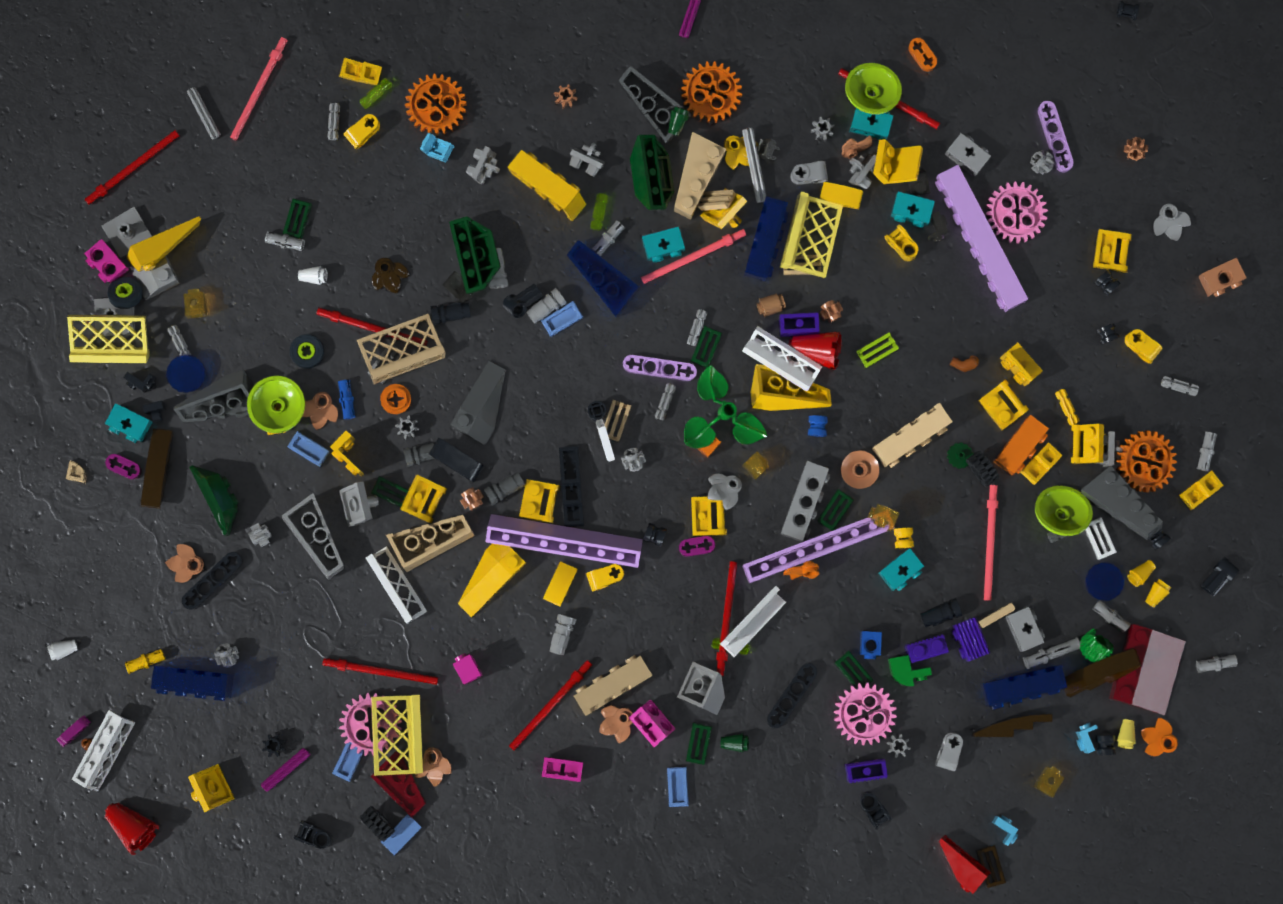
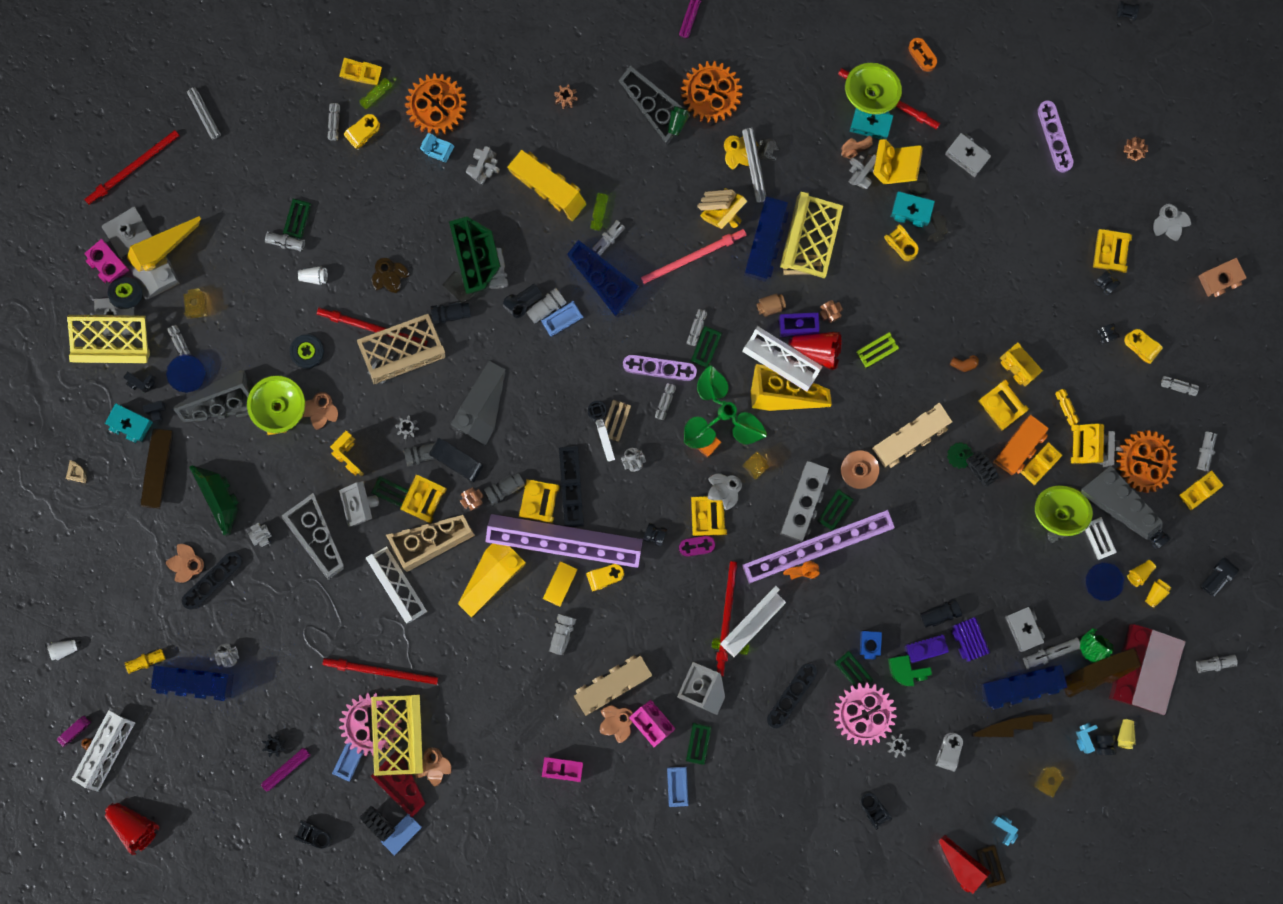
magenta beam [105,454,142,480] -> none
yellow tile [188,764,235,813] -> none
coral bar [230,37,288,141] -> none
medium blue tile [287,431,330,467] -> none
blue pin [338,380,356,420] -> none
orange gear [380,384,411,415] -> none
dark pink brick [453,653,483,685] -> none
red bar [509,660,592,751] -> none
light grey hips [570,142,606,176] -> none
dark green wedge [630,135,675,210] -> none
teal brick [642,226,685,263] -> none
tan wedge [674,132,726,220] -> none
dark green cone [720,733,749,753] -> none
light grey piece [790,161,828,185] -> none
blue wheel [808,415,828,437] -> none
light grey gear [811,117,835,141] -> none
yellow slope [820,182,863,210] -> none
dark purple brick [845,759,888,783] -> none
clear yellow brick [868,504,899,532] -> none
teal brick [878,548,924,591] -> none
yellow wheel [894,528,914,549] -> none
lavender brick [935,165,1028,312] -> none
tan tile [978,603,1015,628] -> none
coral bar [984,485,999,601] -> none
bright pink gear [985,181,1048,244] -> none
light grey gear [1030,150,1055,175] -> none
light grey pin [1092,600,1131,633] -> none
orange plate [1141,718,1178,756] -> none

